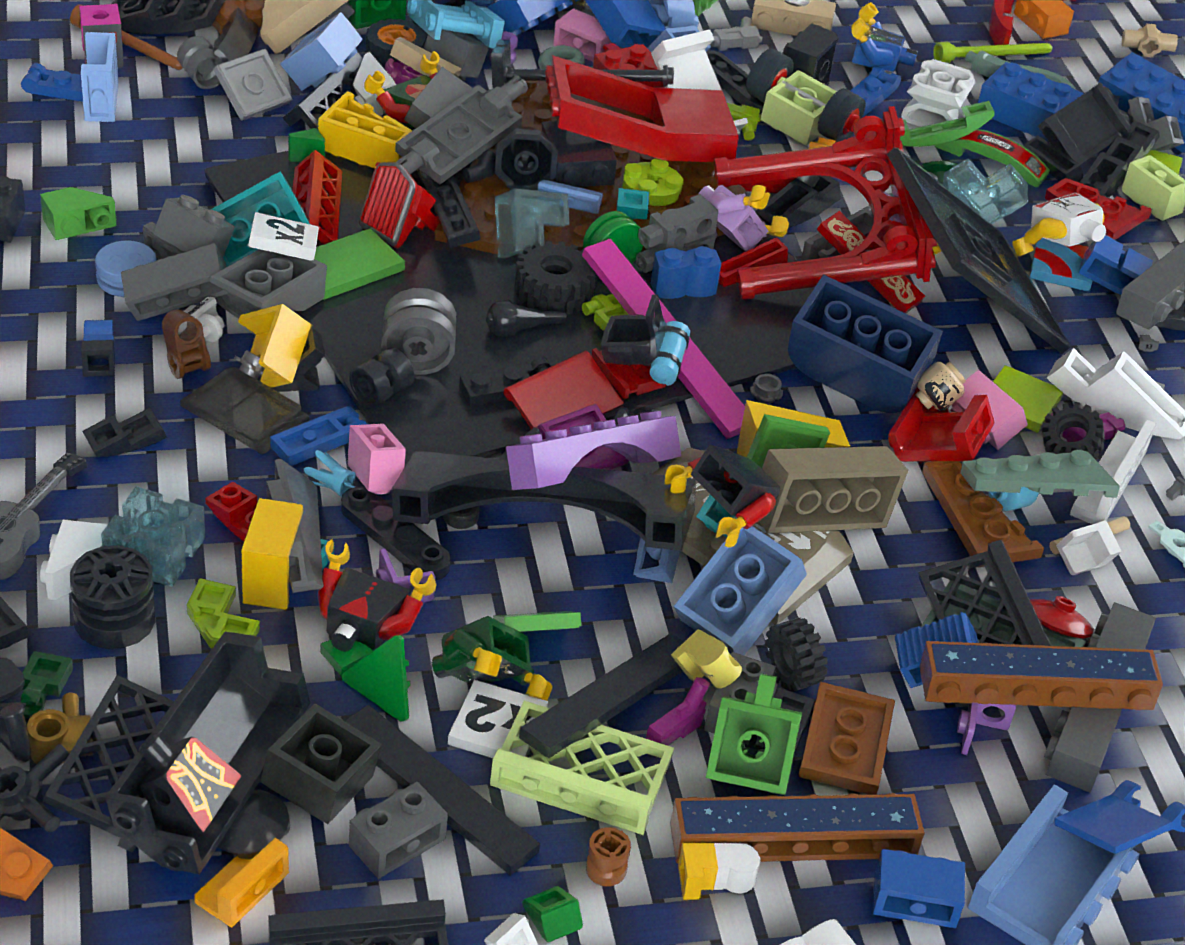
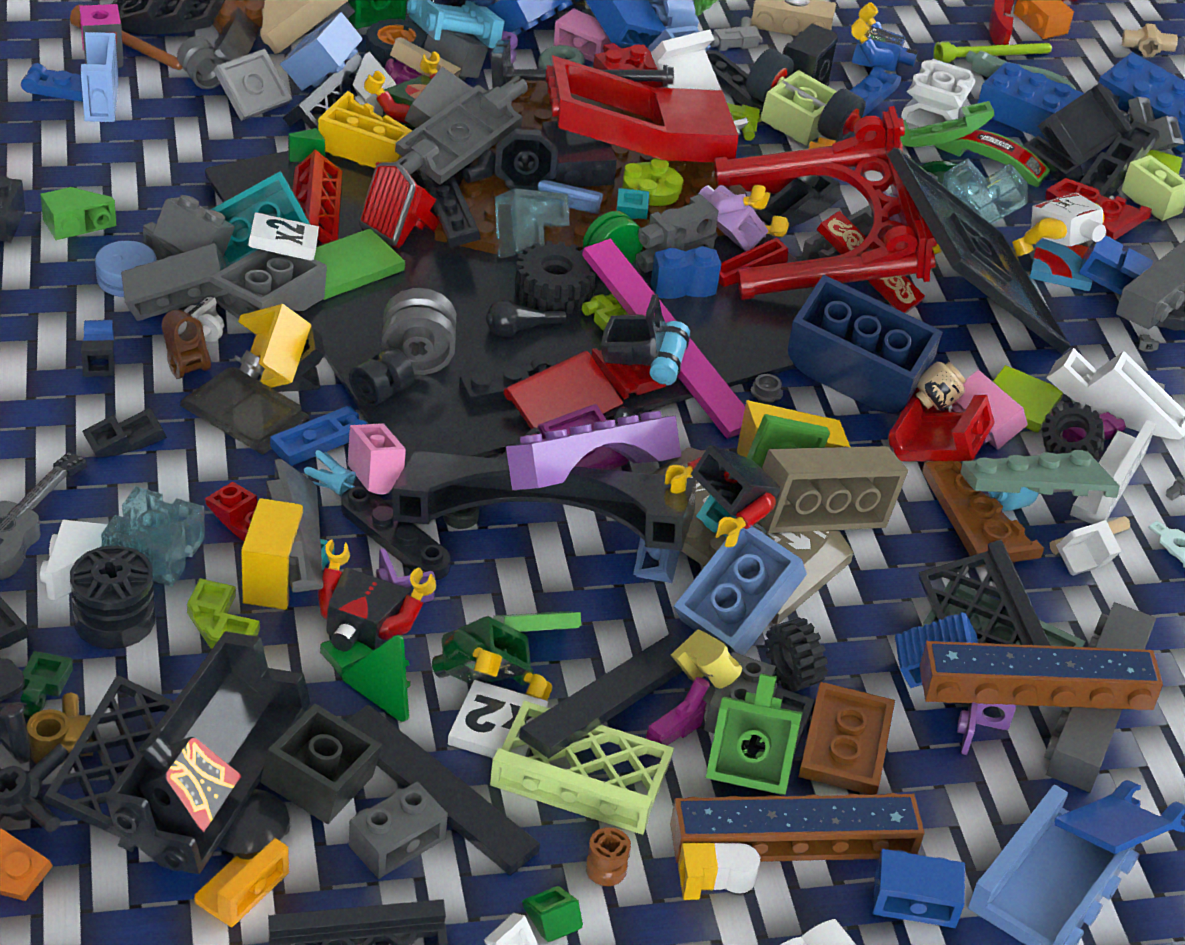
red dish [1030,596,1094,639] -> none

